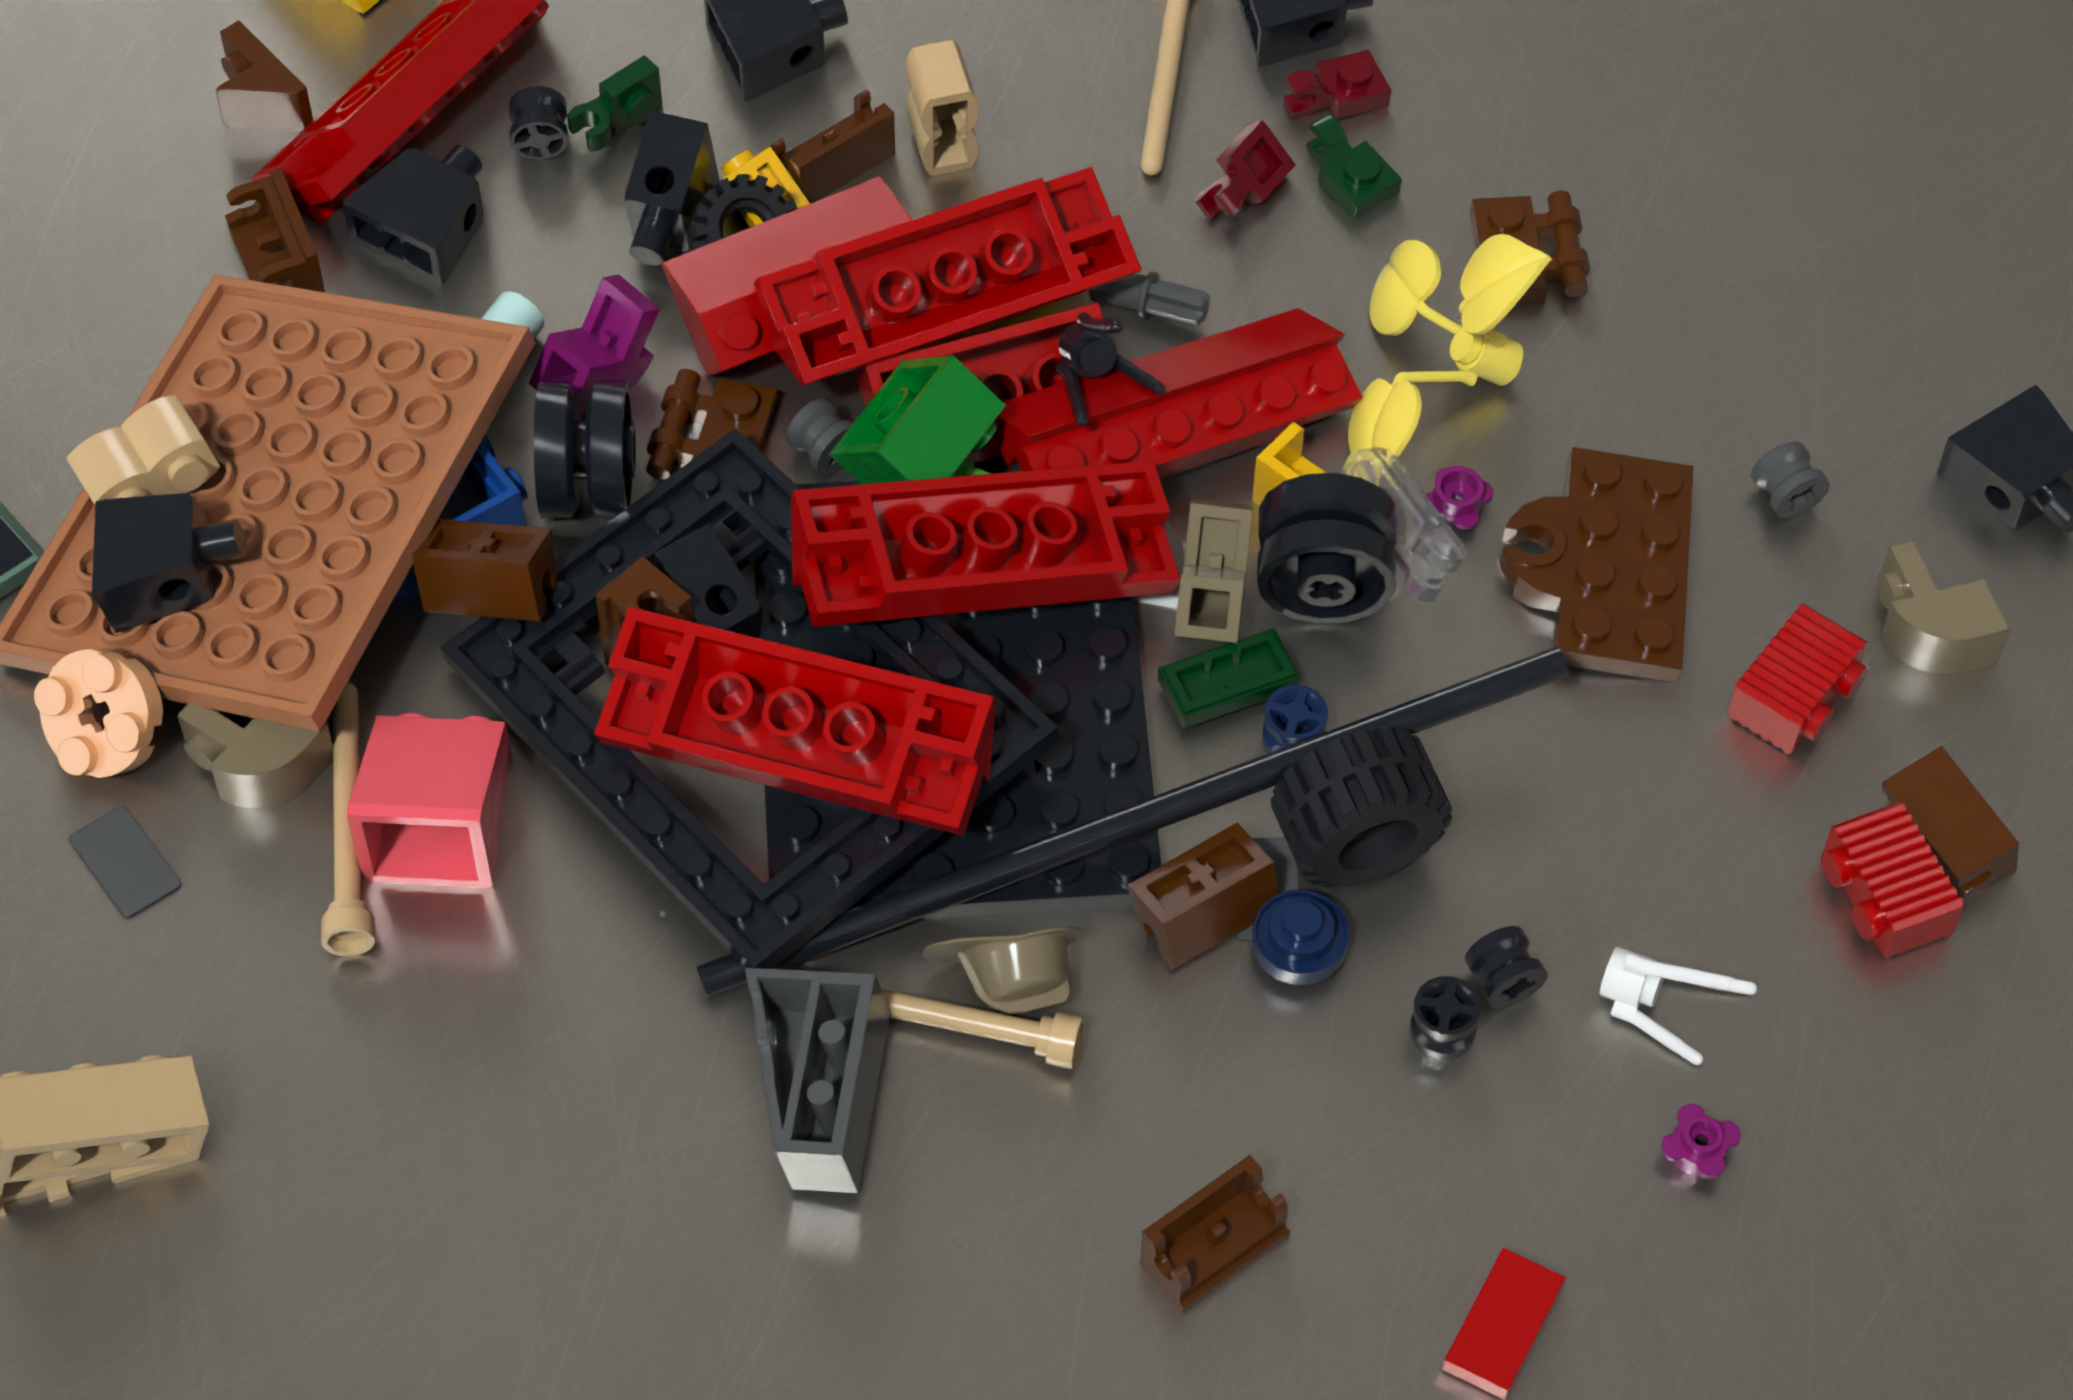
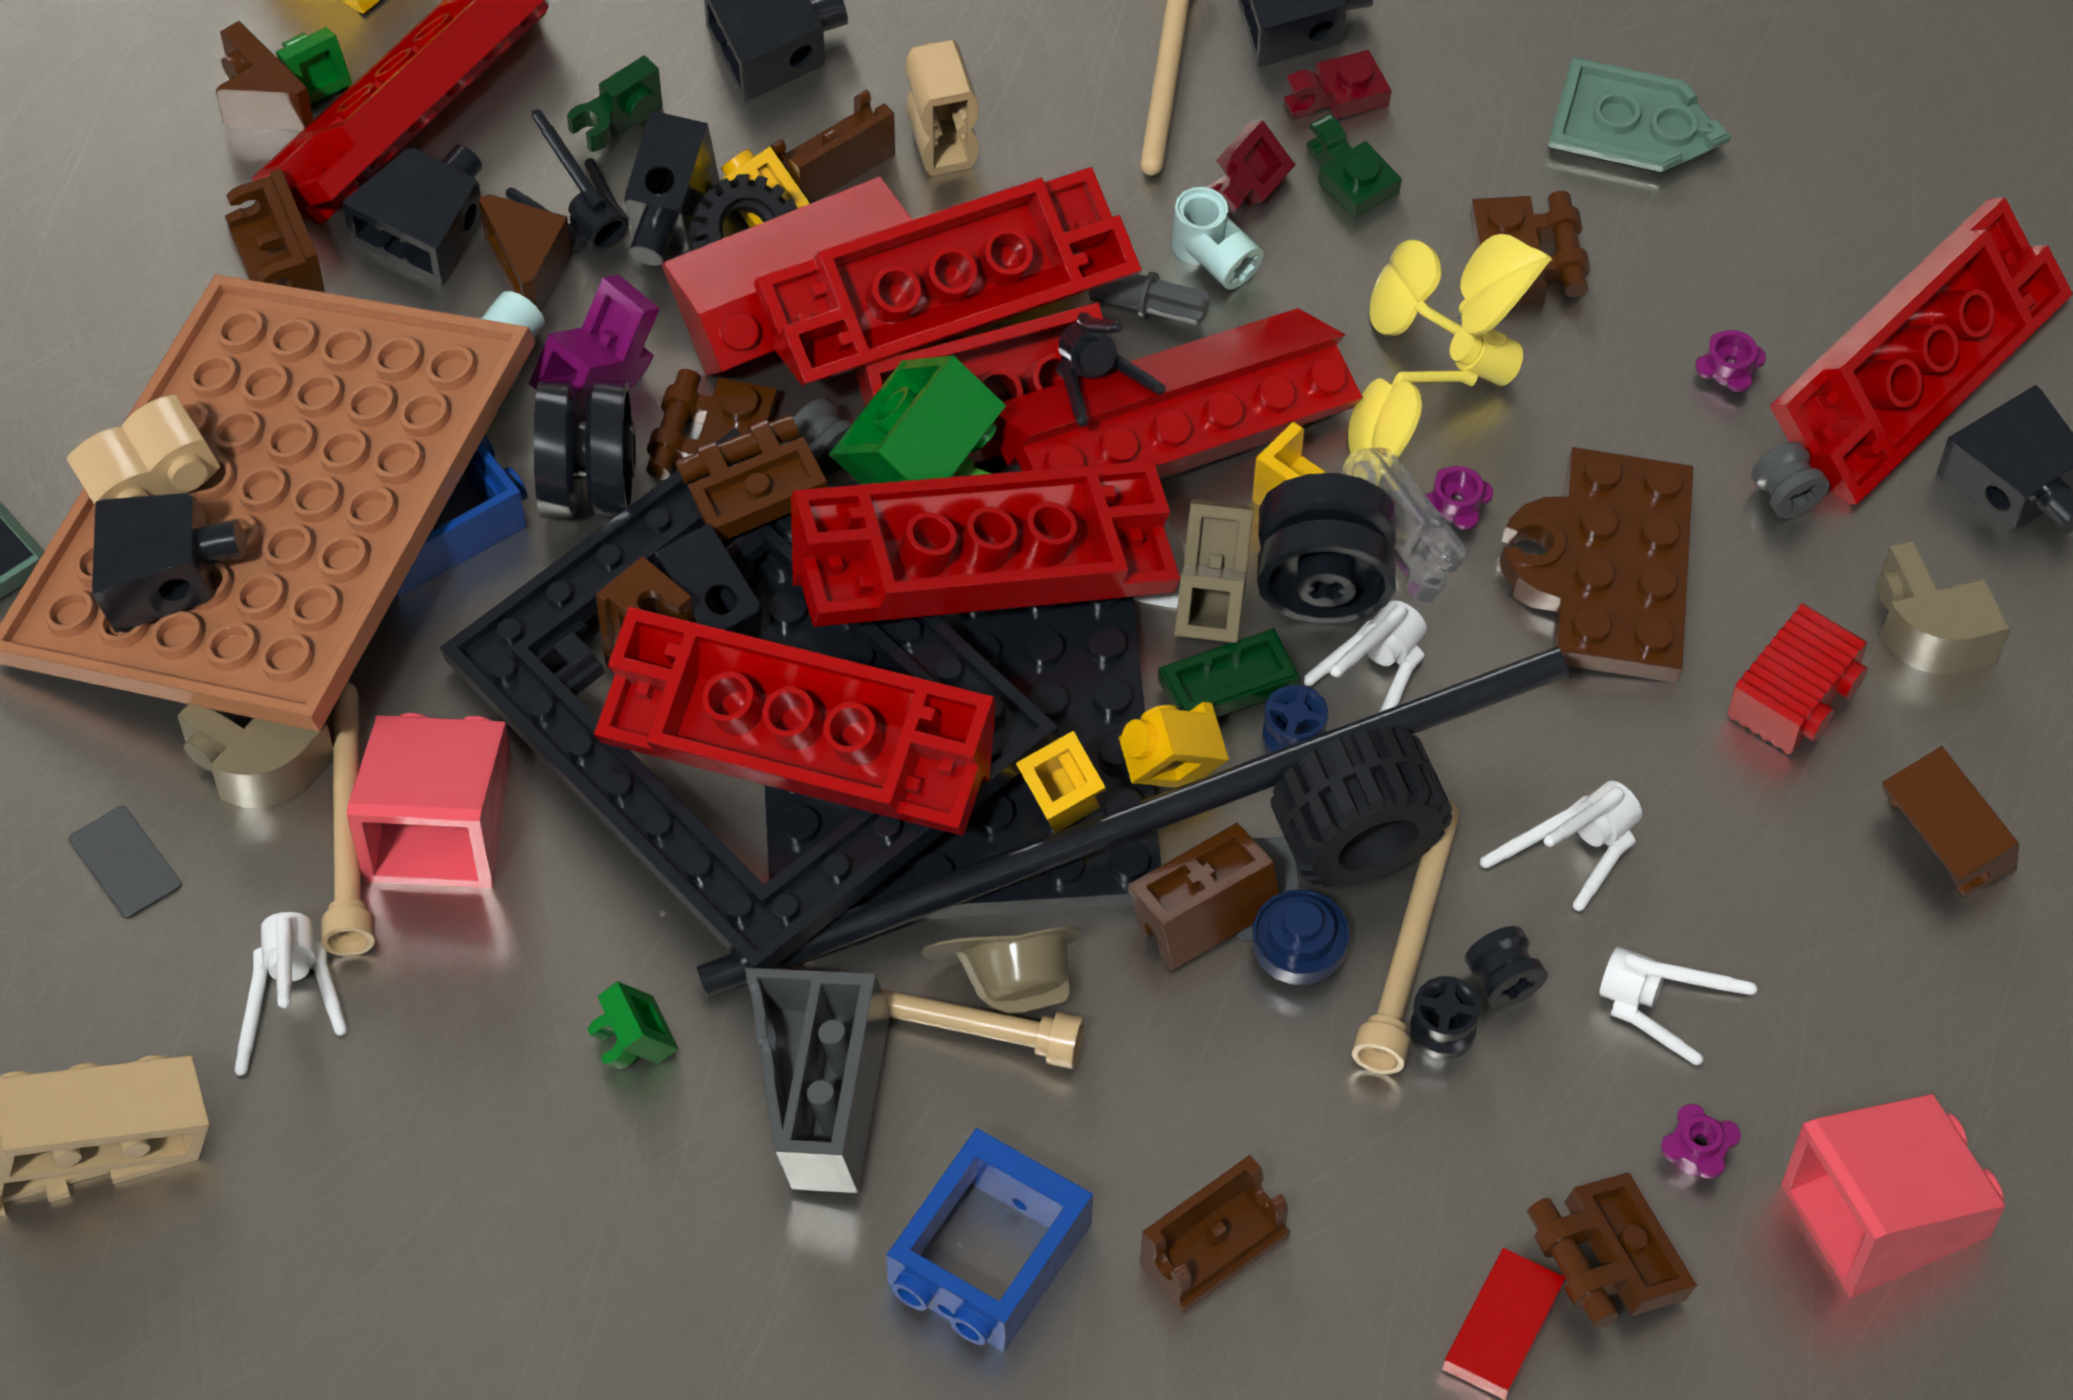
light nougat plate [34,647,163,778] -> none
reddish brown hinge [412,519,558,621] -> none
black wheel [509,86,568,160] -> none
red brick [1821,801,1964,959] -> none
none -> white plant [234,912,347,1076]
none -> green tile [276,27,353,105]
none -> reddish brown slope [479,194,572,312]
none -> black plant [505,109,629,251]
none -> green tile [587,981,679,1069]
none -> reddish brown plate [675,414,828,542]
none -> blue window [886,1128,1093,1352]
none -> yellow brick [1016,731,1106,833]
none -> yellow brick [1118,702,1229,788]
none -> light aqua piece [1171,187,1264,290]
none -> white plant [1303,600,1427,712]
none -> tan piece [1352,800,1460,1074]
none -> white plant [1480,780,1642,911]
none -> reddish brown plate [1527,1172,1697,1329]
none -> sand green tile [1548,57,1731,172]
none -> magenta plate [1695,330,1766,392]
none -> red slope [1769,197,2073,505]
none -> coral slope [1781,1094,2005,1299]

